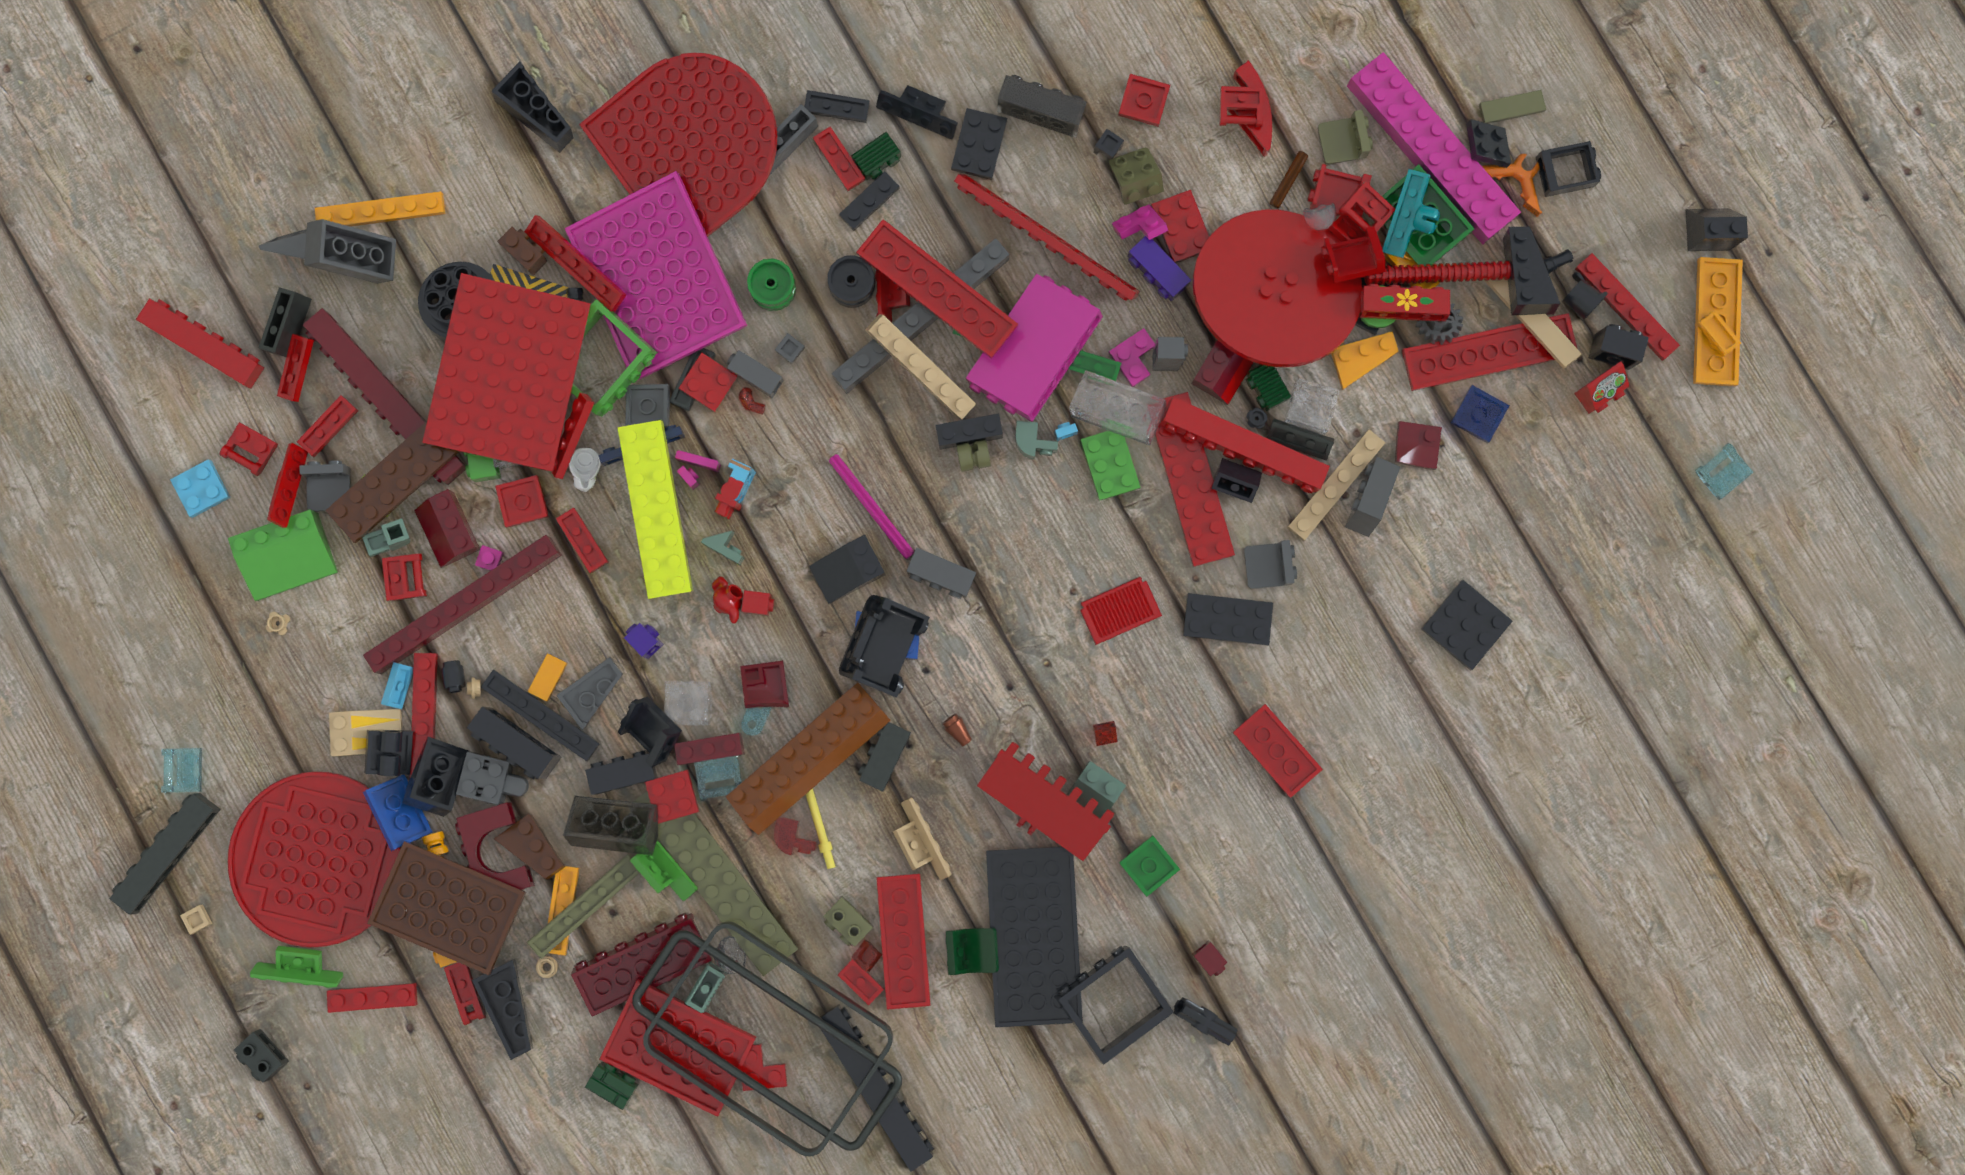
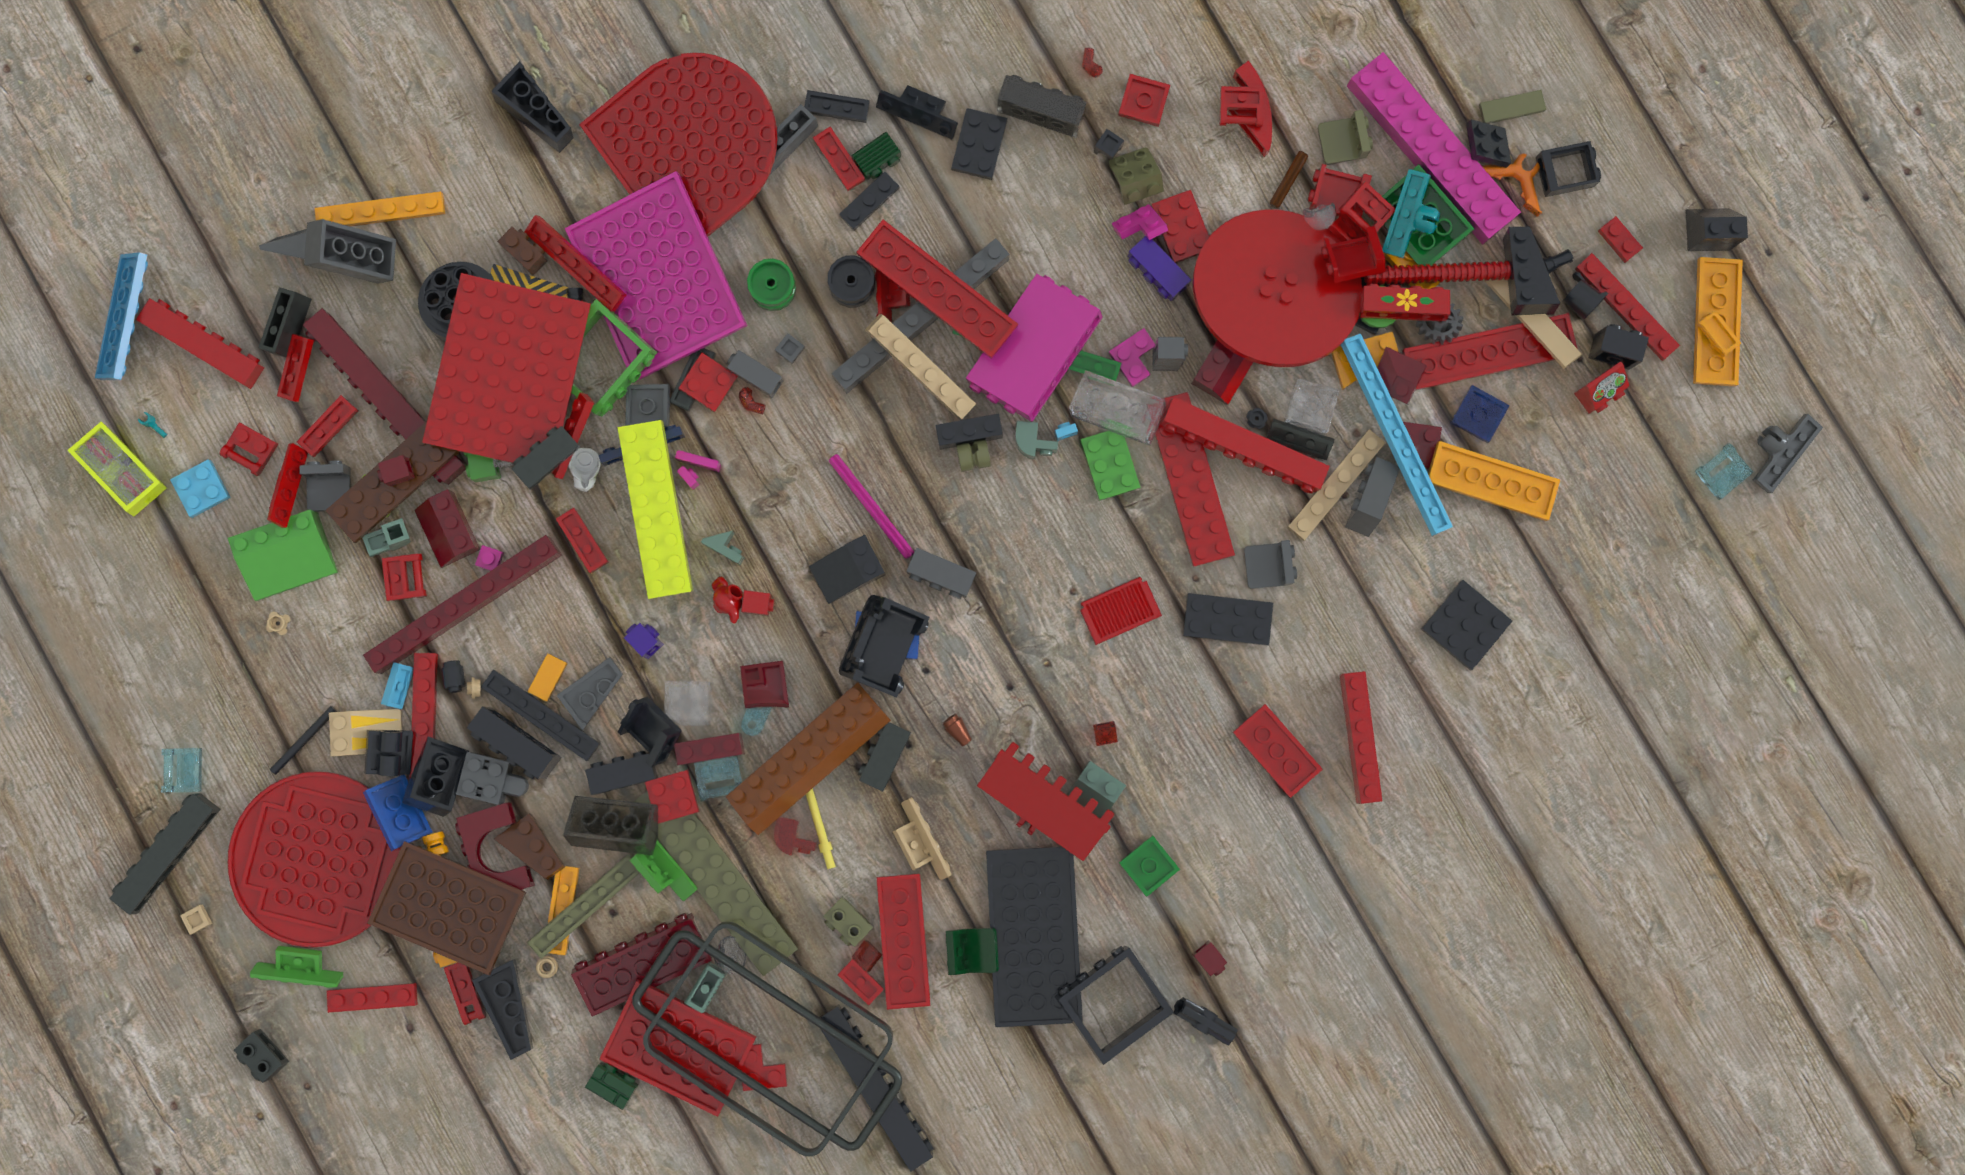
red plate [495,475,549,528] -> none
hips [714,459,756,520] -> none
red plate [954,174,1140,301] -> none
black brick [1211,458,1262,503] -> none
dark green brick [1245,365,1291,411] -> none
none -> clear brick [67,422,167,517]
none -> dark azure plate [95,252,148,380]
none -> teal hand [138,412,168,438]
none -> black bar [270,706,337,775]
none -> dark red brick [377,455,415,487]
none -> pearl dark grey brick [511,426,580,490]
none -> clear red arm [1082,47,1103,78]
none -> red brick [1340,671,1383,804]
none -> medium azure plate [1341,333,1453,536]
none -> dark red plate [1377,347,1427,405]
none -> light orange plate [1428,441,1560,521]
none -> red plate [1598,216,1643,263]
none -> dark grey plate [1753,414,1823,493]

